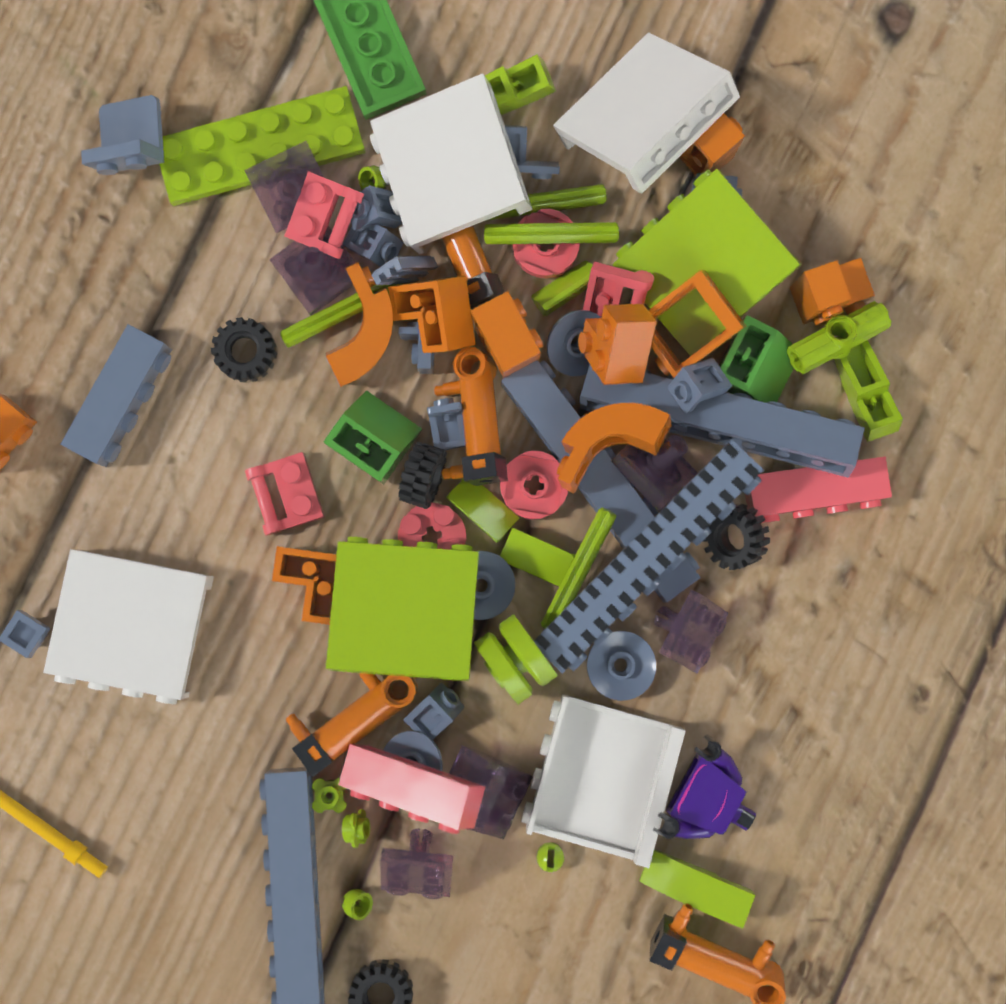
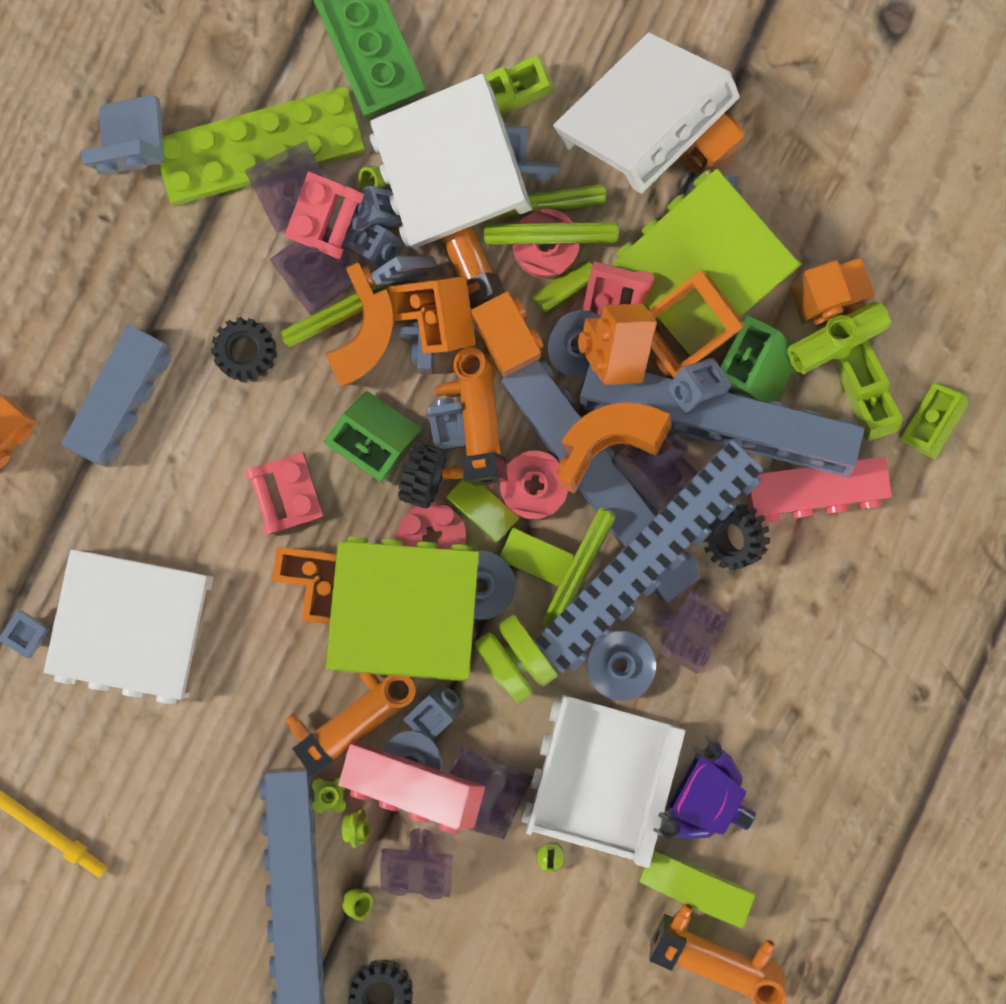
none -> lime slope [900,382,968,460]

